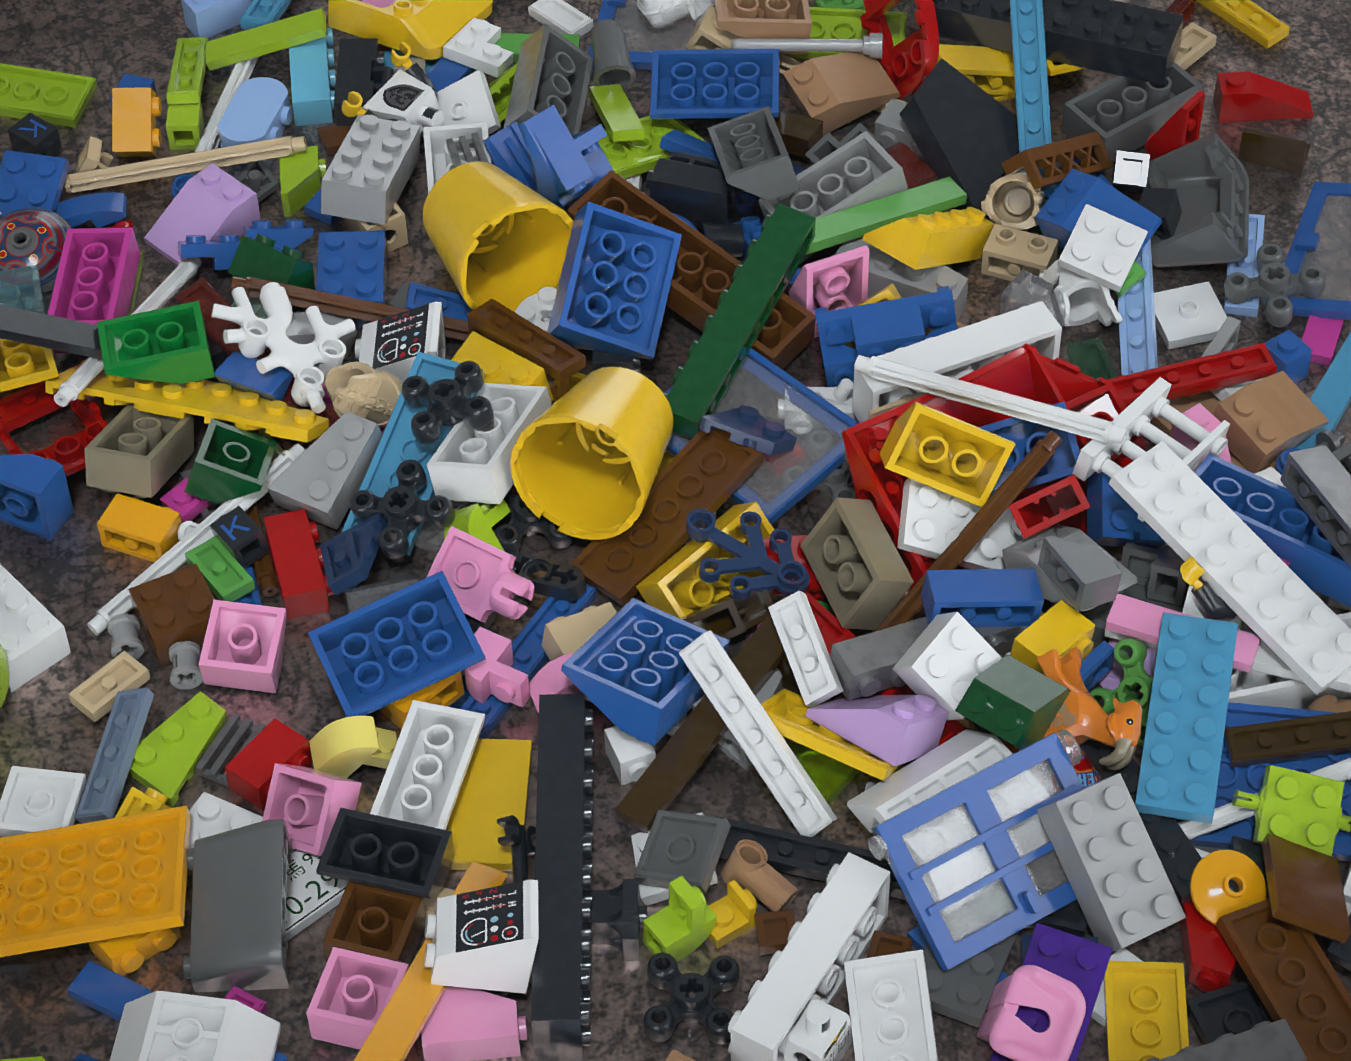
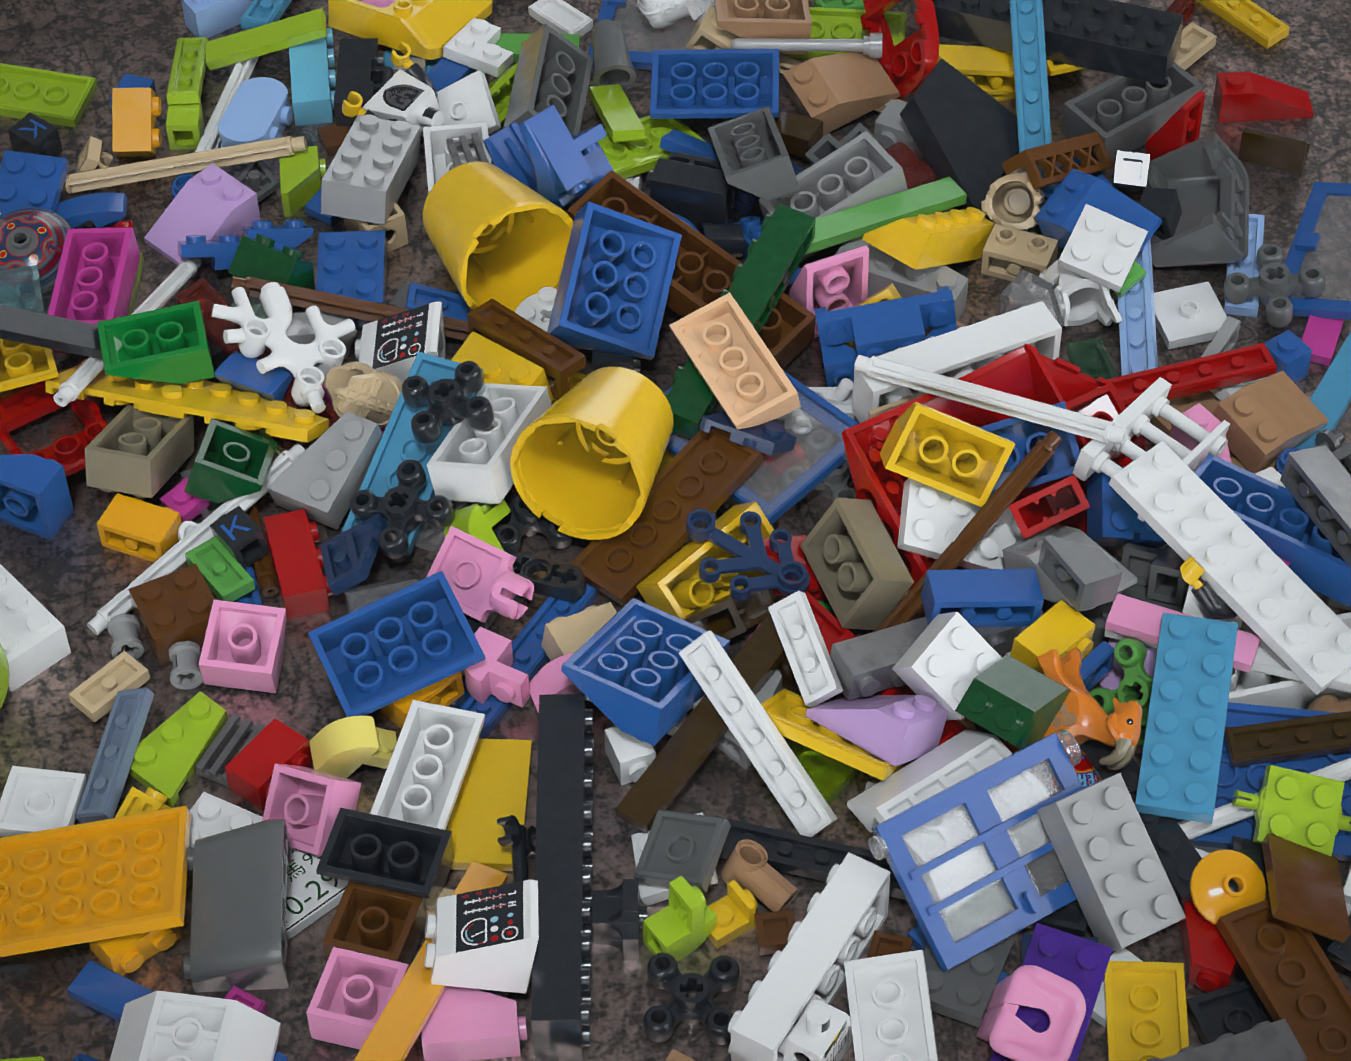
none -> light nougat slope [669,292,801,430]

